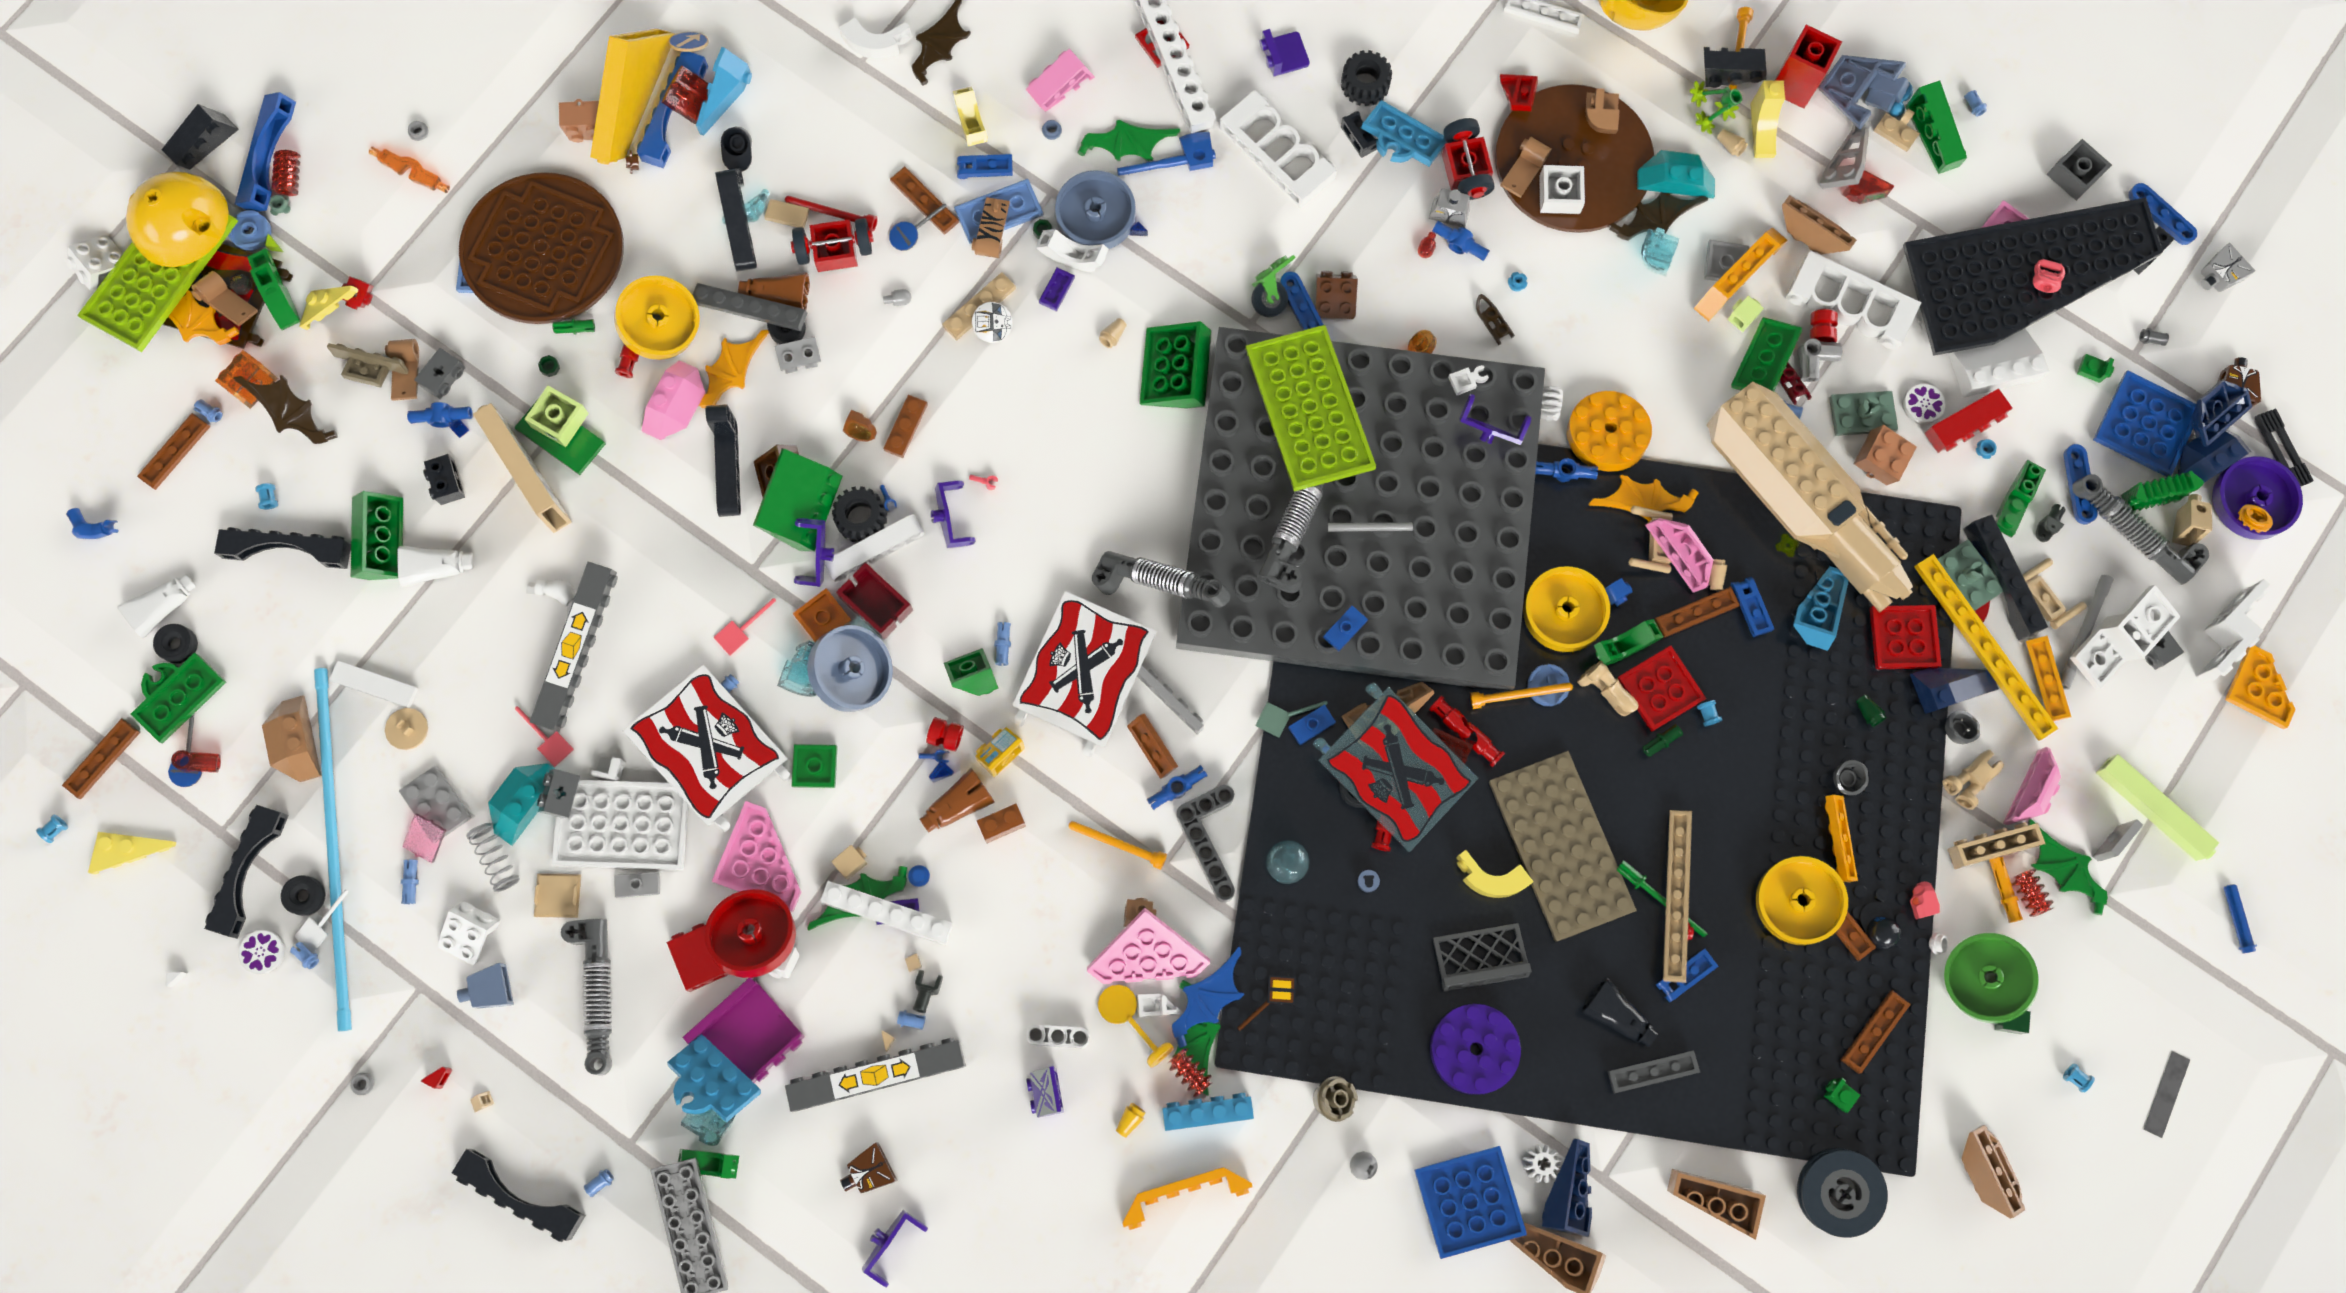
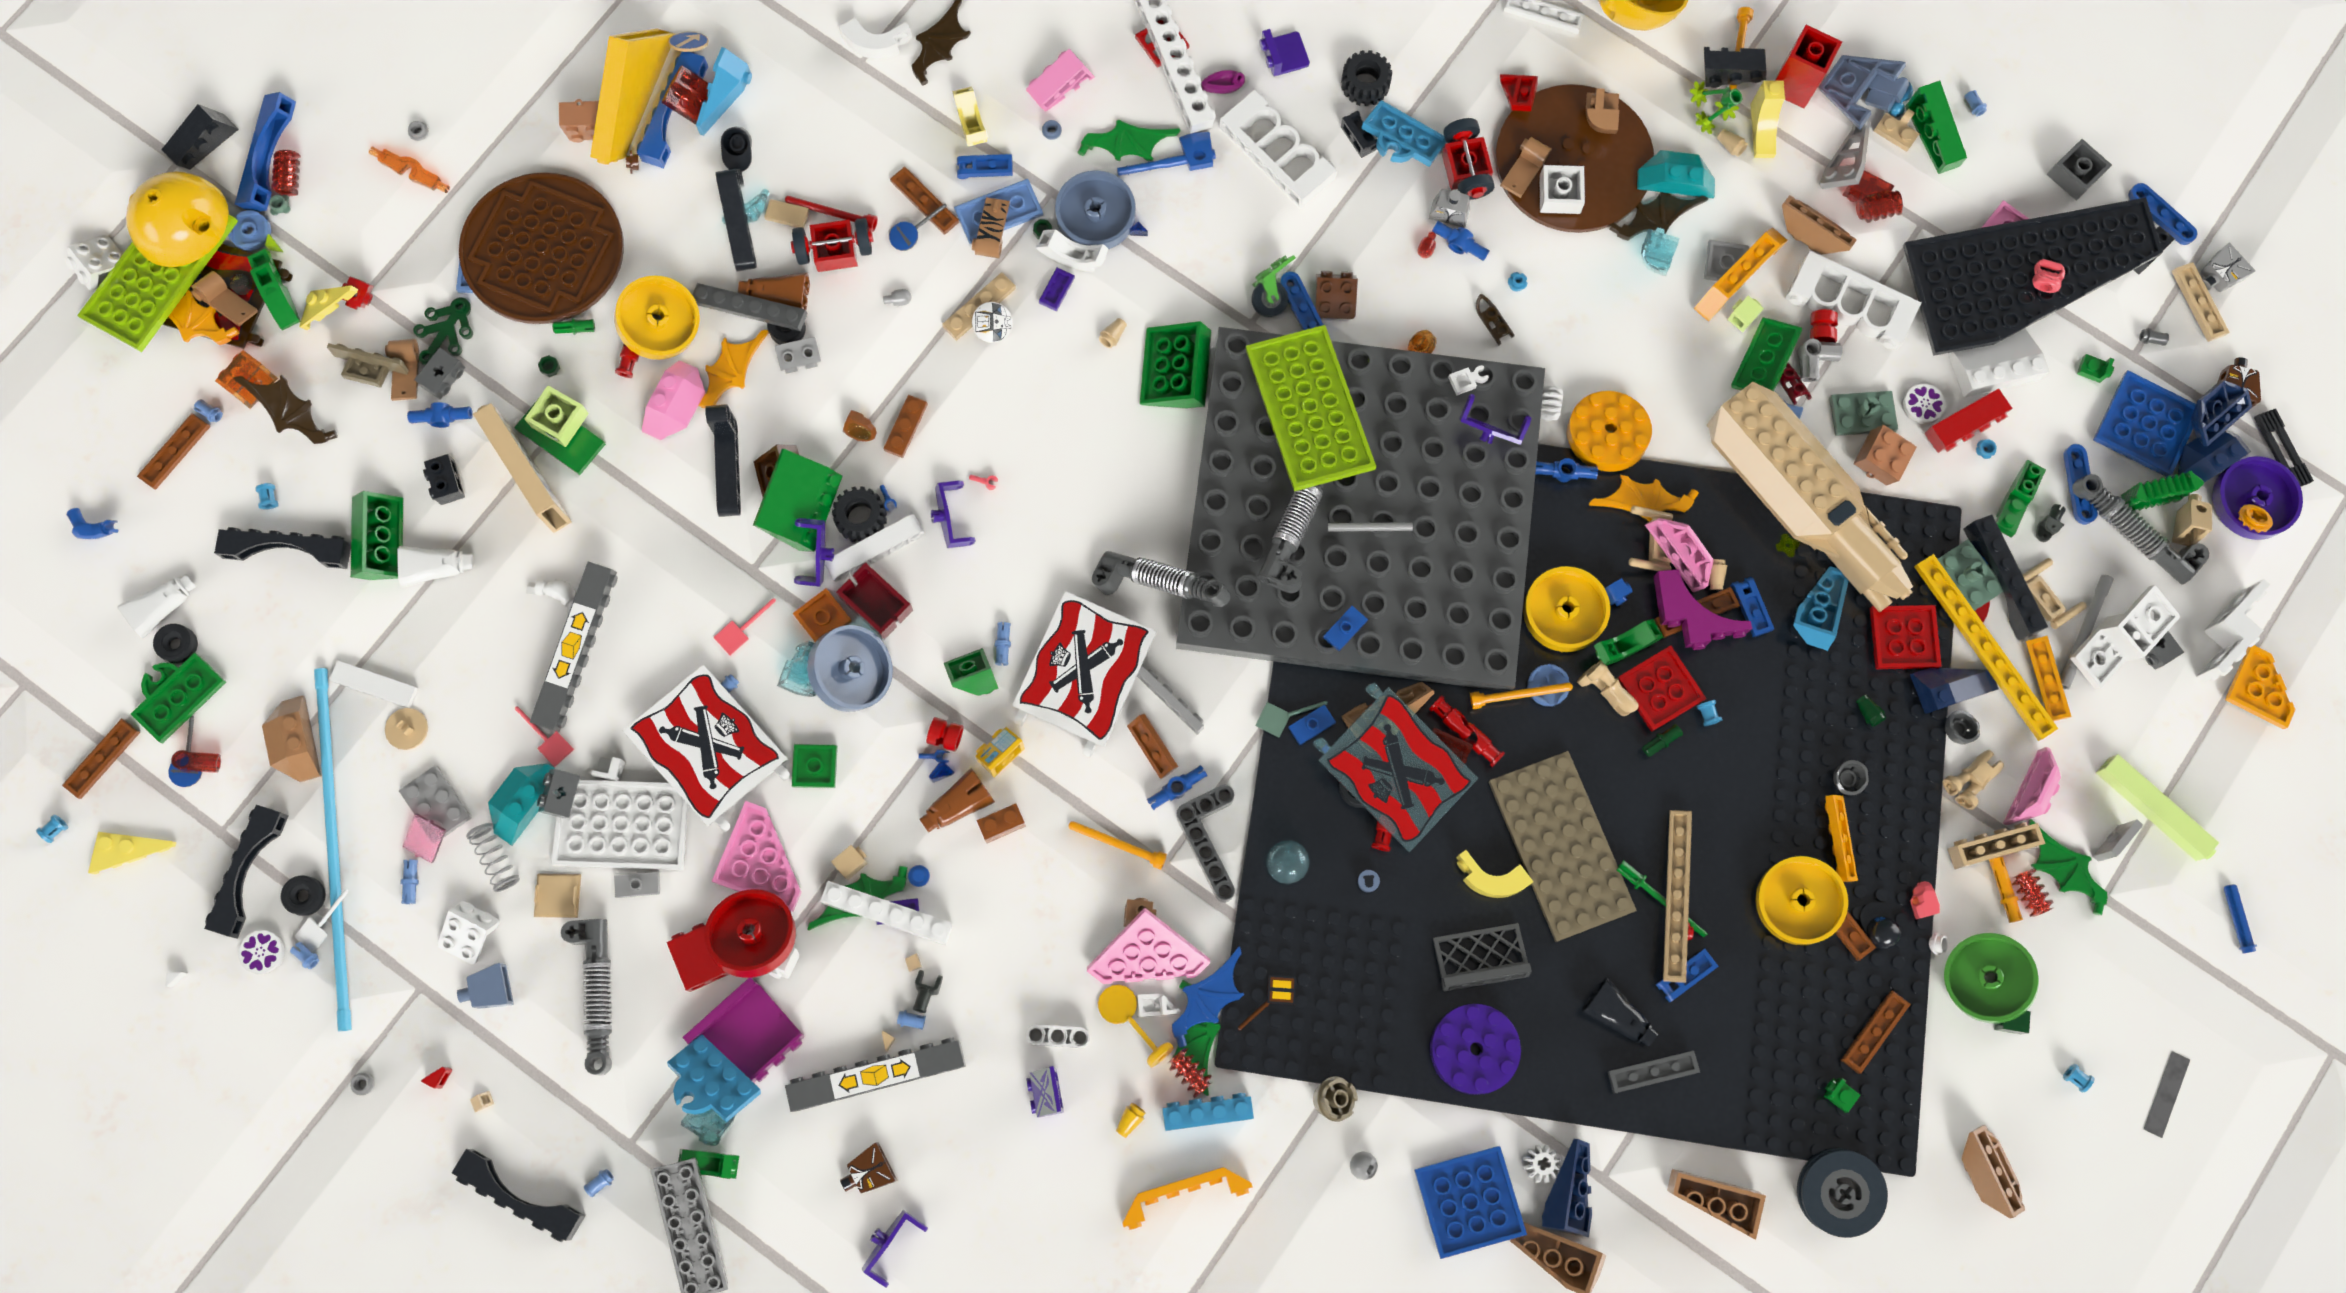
clear blue piece [449,420,469,438] -> none
none -> dark green plant [413,297,473,367]
none -> magenta arm [1201,70,1245,94]
none -> magenta arch [1654,569,1752,650]
none -> clear red piece [1856,190,1903,223]
none -> tan plate [2172,262,2230,342]

